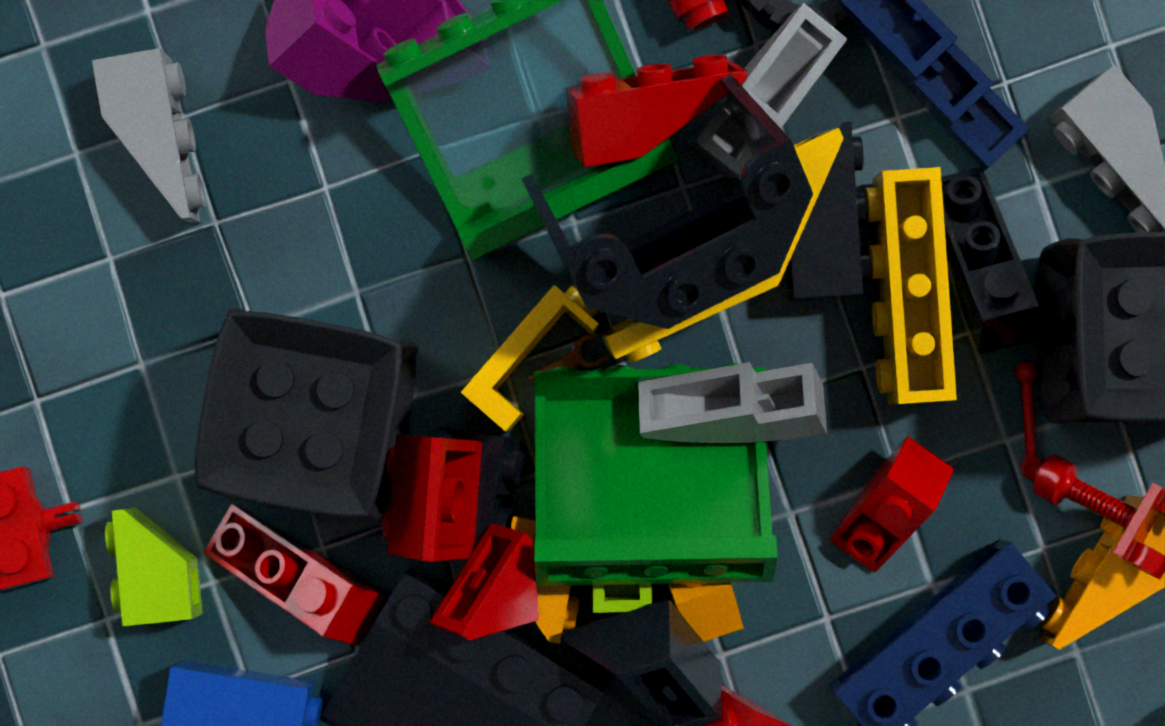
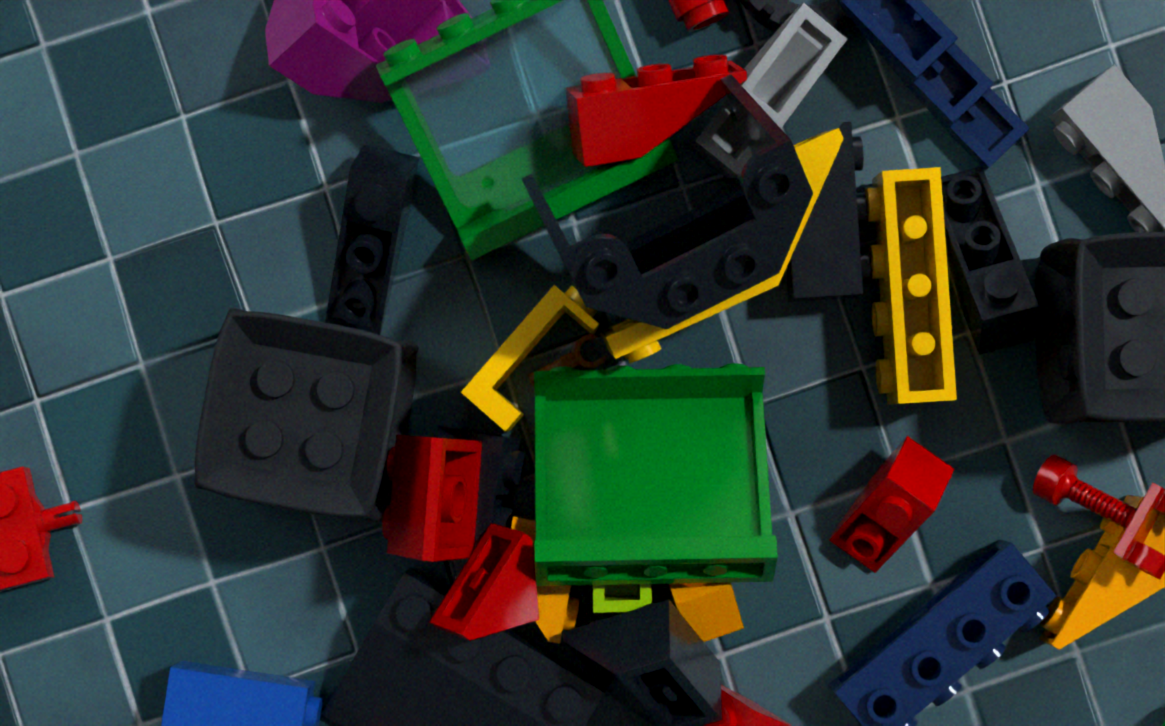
light grey slope [92,48,206,225] -> none
lime slope [105,507,203,626] -> none
red slope [203,504,387,646] -> none
light grey slope [638,362,827,443] -> none
red hinge [1015,361,1043,480] -> none
none -> black slope [325,145,419,335]

